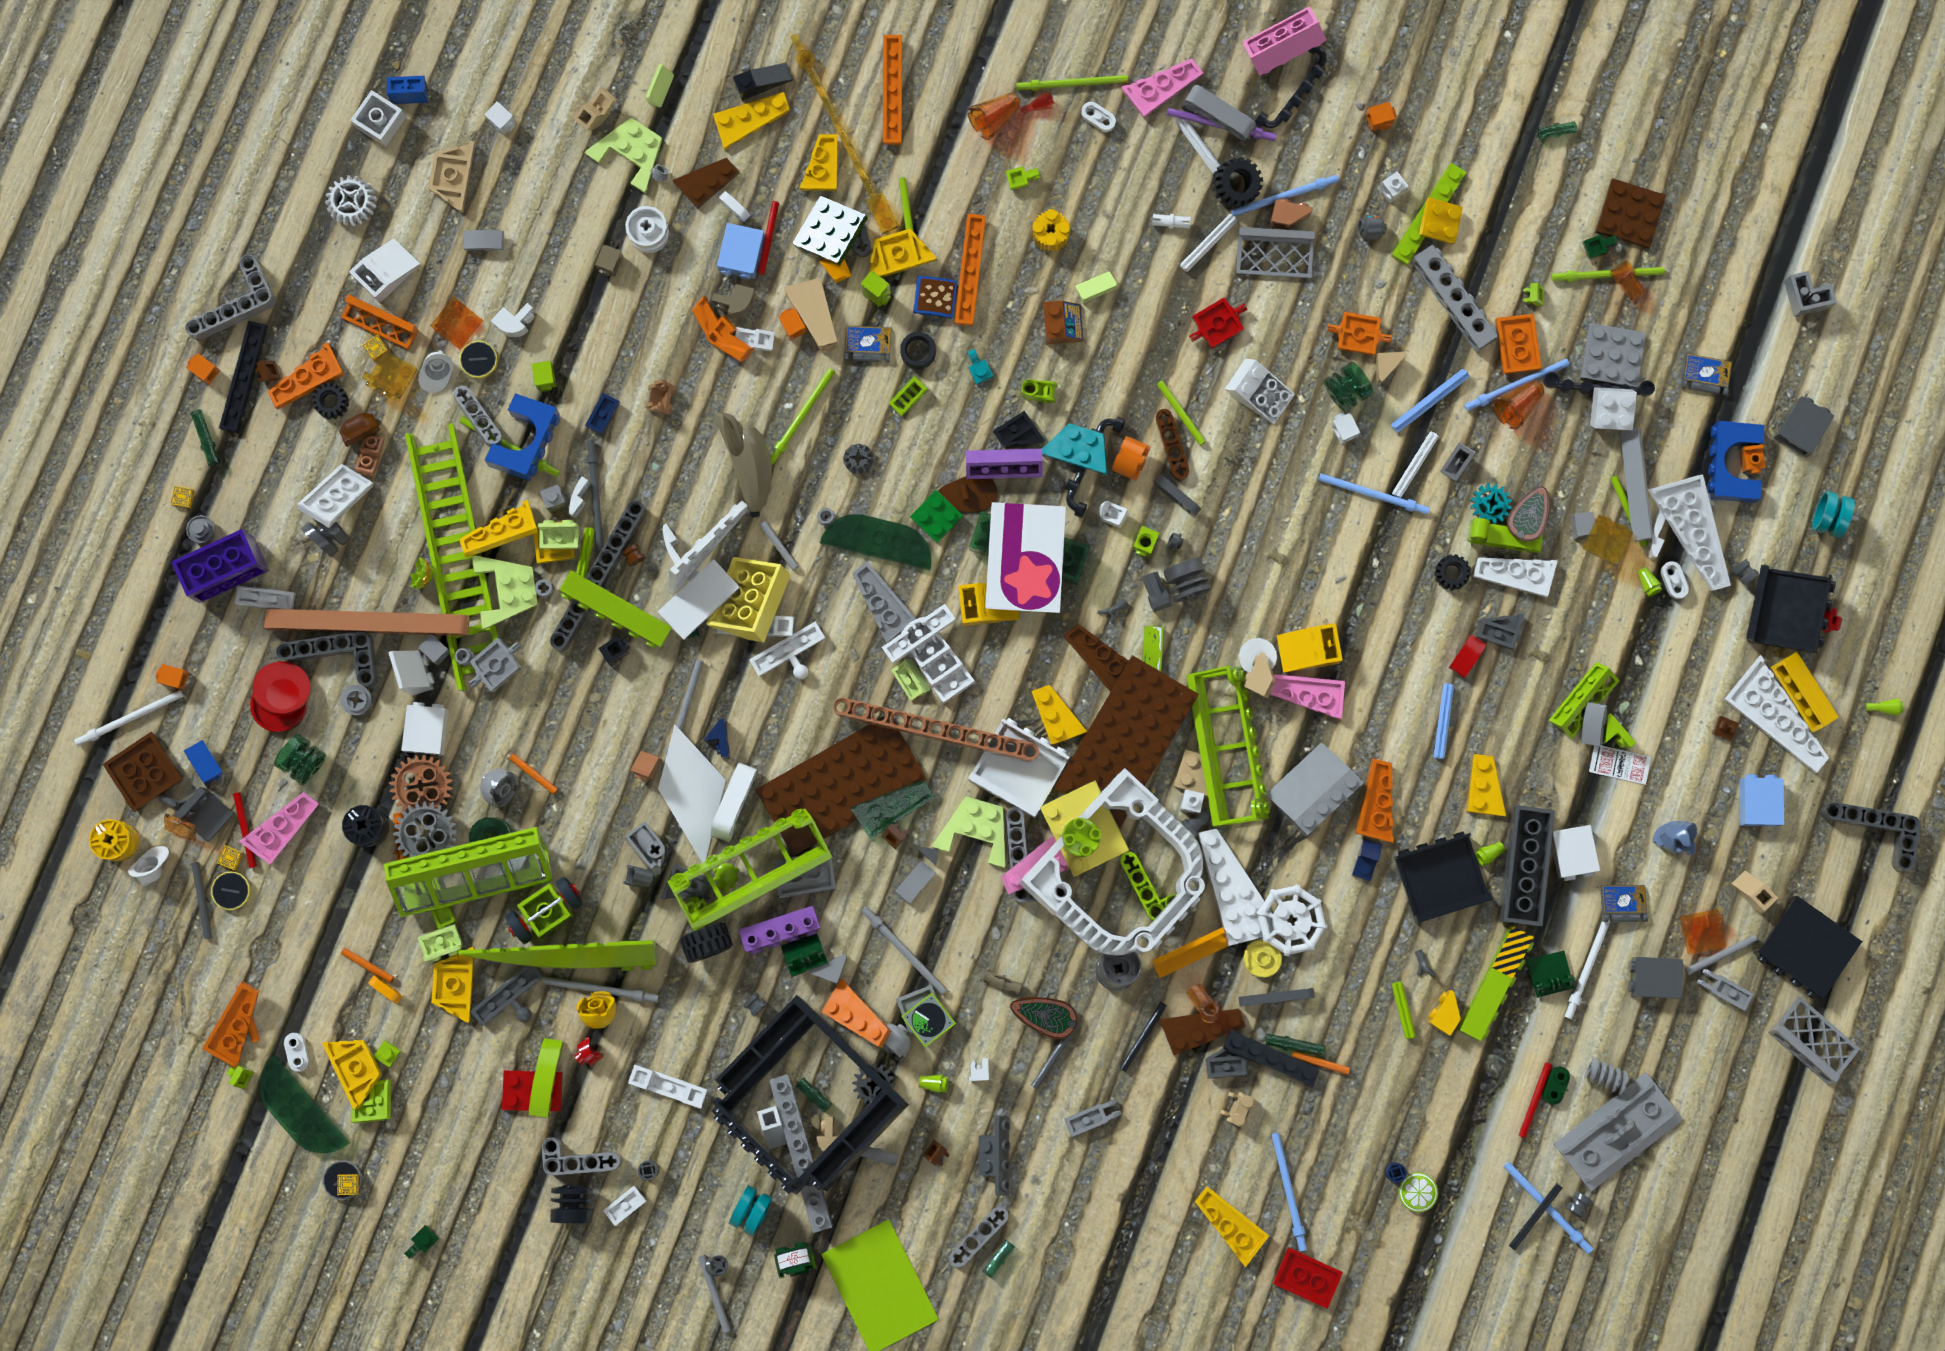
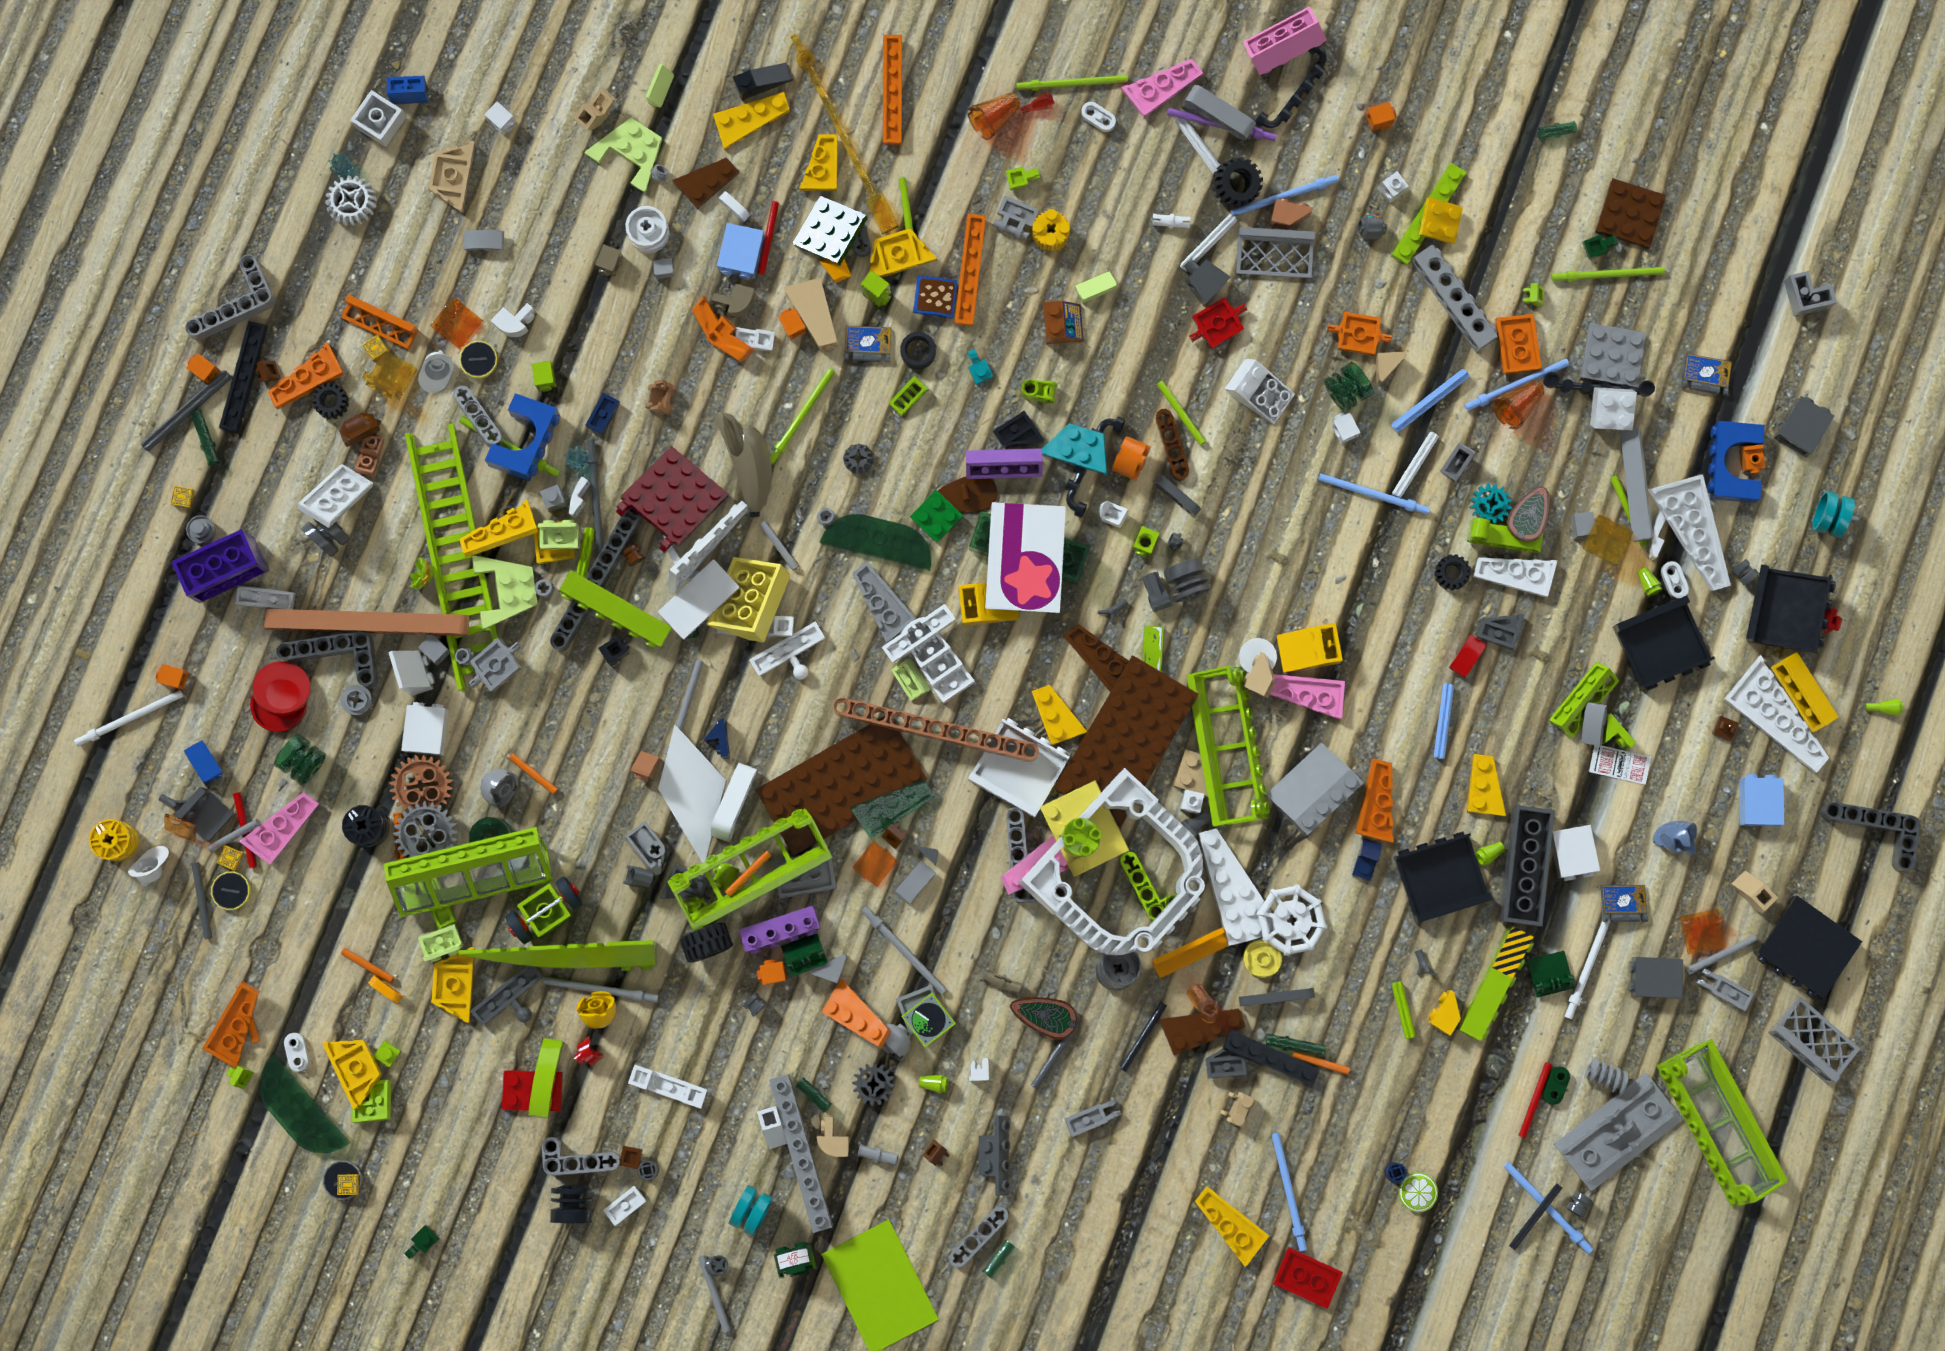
reddish brown plate [102,732,184,812] -> none
white slope [349,238,420,303] -> none
black door [712,995,909,1195] -> none
yellowish green wing [932,797,1005,868] -> none
clear orange piece [1610,260,1645,300] -> none
none -> dark grey axle [141,370,232,451]
none -> light grey bar [208,819,260,852]
none -> clear light blue gear [328,152,353,177]
none -> clear light blue gear [564,446,589,470]
none -> dark red plate [616,446,729,553]
none -> reddish brown tile [619,1145,643,1169]
none -> light grey slope [653,258,675,279]
none -> orange bar [725,850,771,897]
none -> orange brick [757,959,787,985]
none -> clear orange piece [852,841,898,887]
none -> light grey plate [992,196,1039,240]
none -> dark grey torso [1183,258,1231,305]
none -> black panel [1613,595,1715,691]
none -> window [1656,1039,1788,1207]

